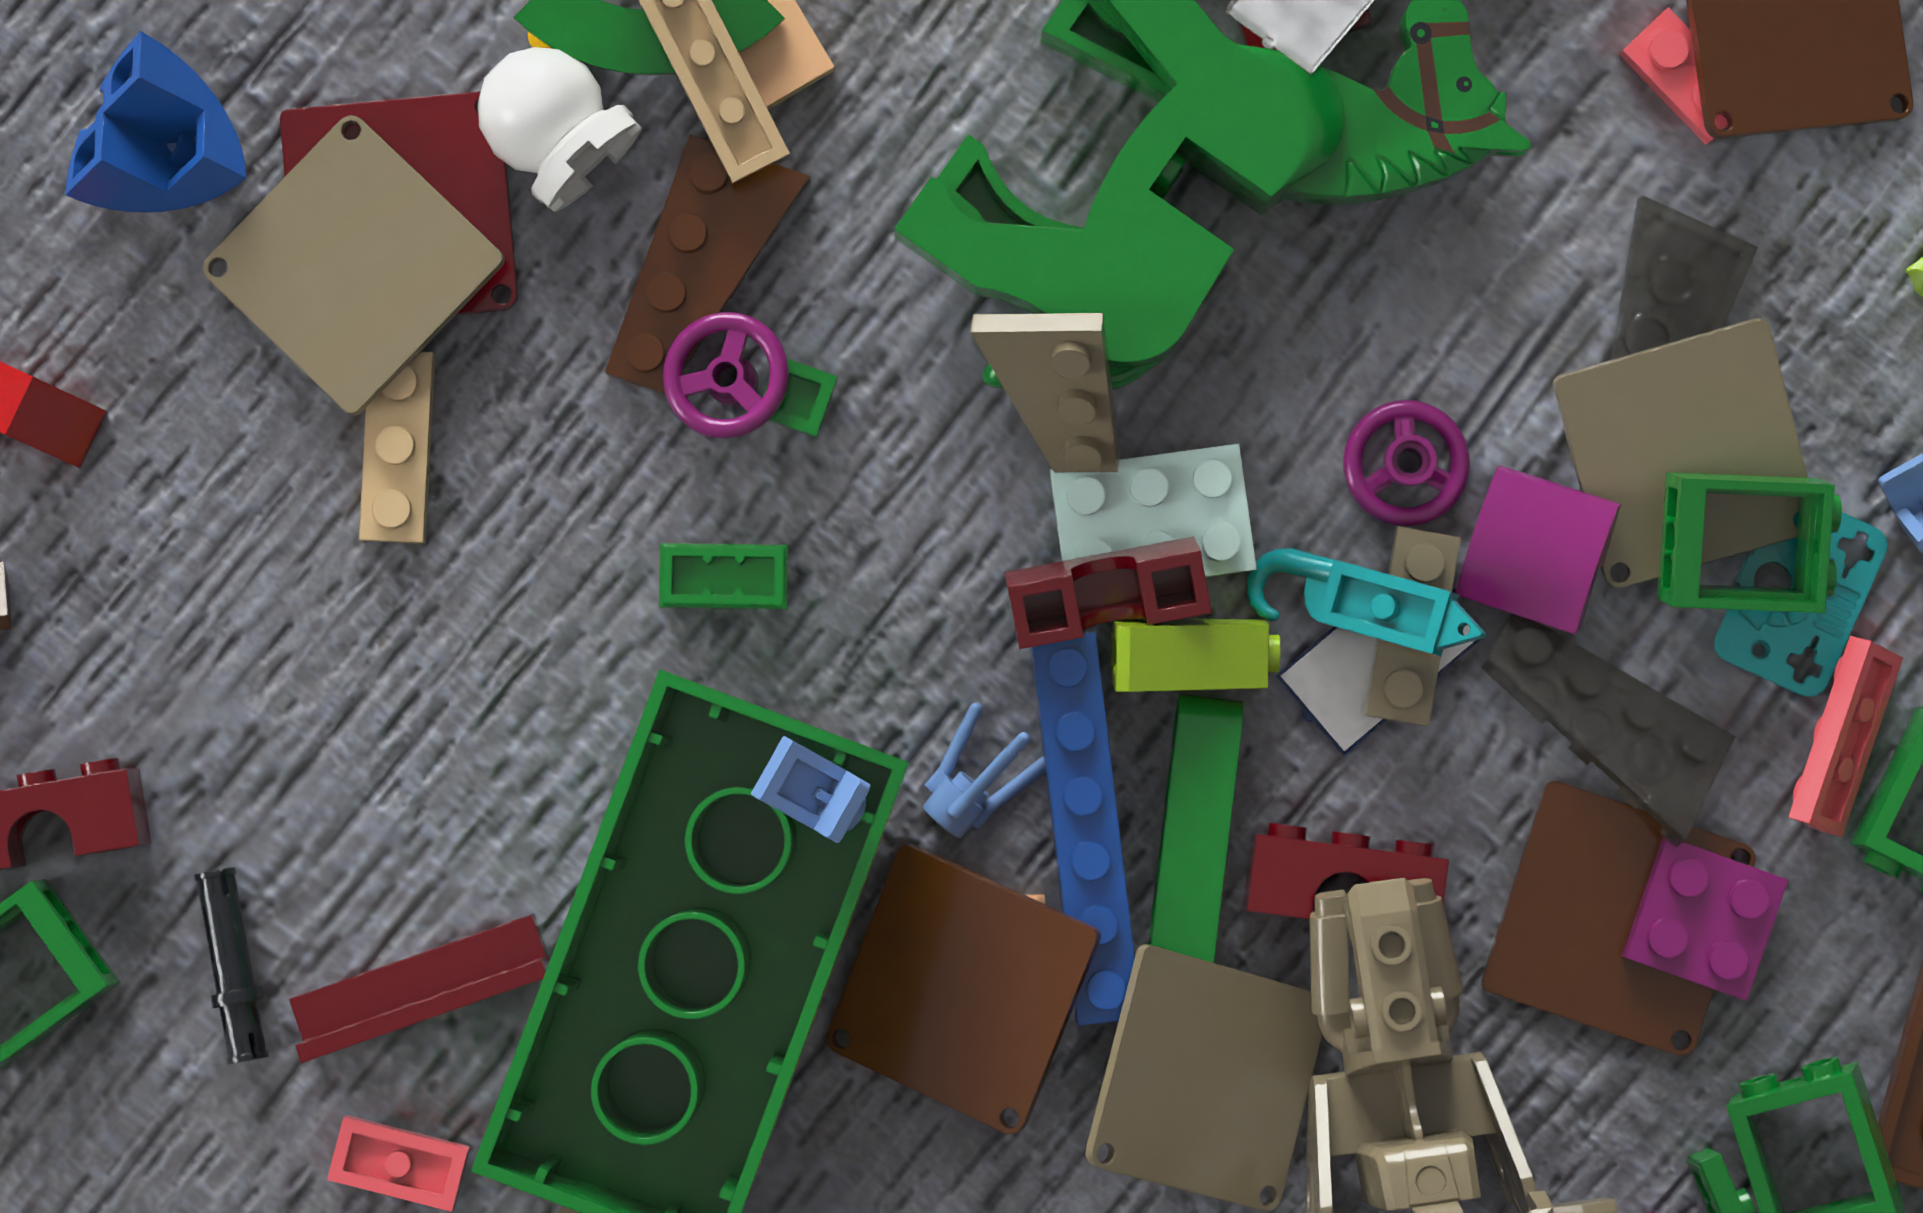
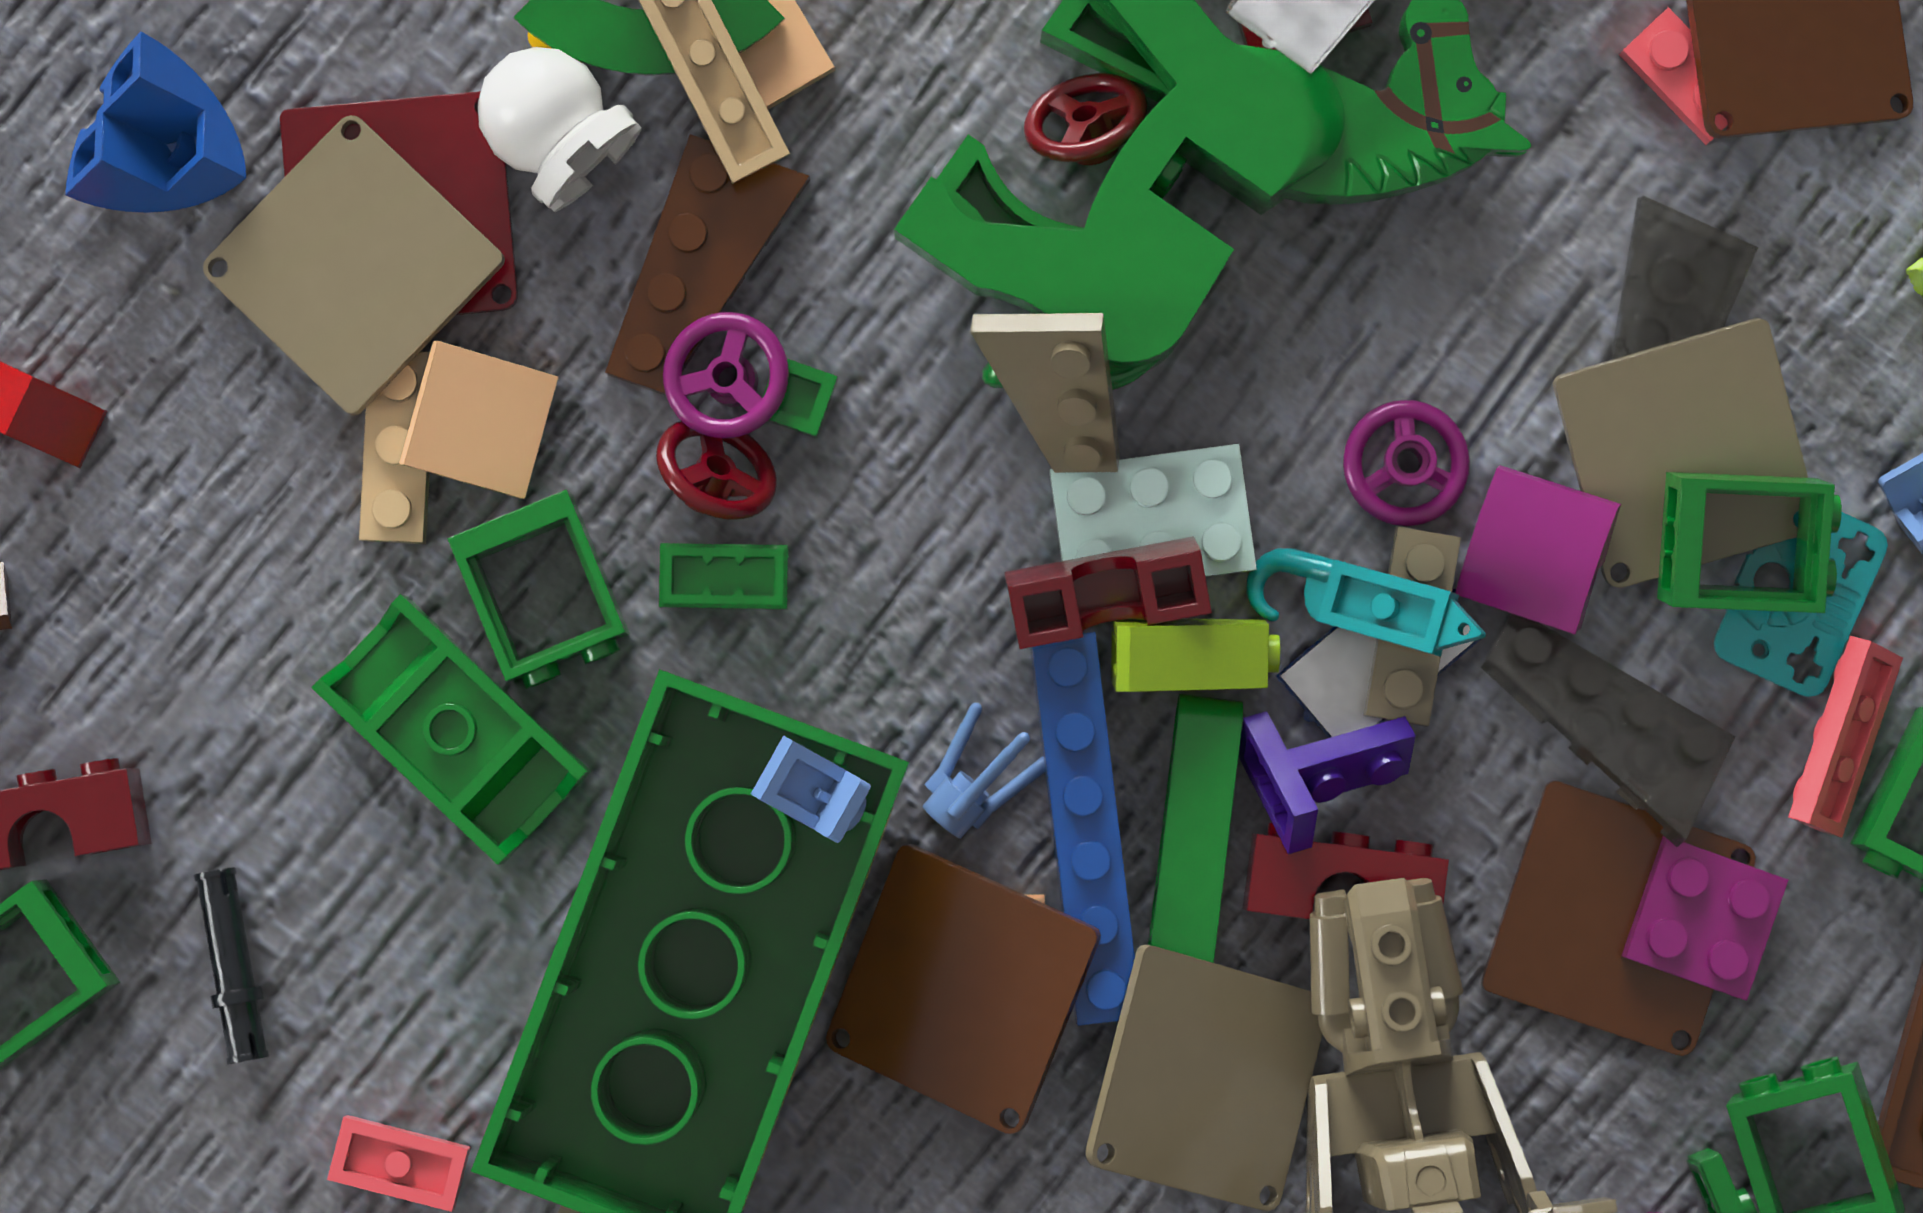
dark red fence [289,914,550,1063] -> none
none -> green piece [311,594,591,865]
none -> light nougat tile [399,341,558,499]
none -> green window [447,489,630,689]
none -> dark red piece [656,421,777,520]
none -> dark red piece [1024,73,1147,165]
none -> dark purple bracket [1238,711,1416,854]

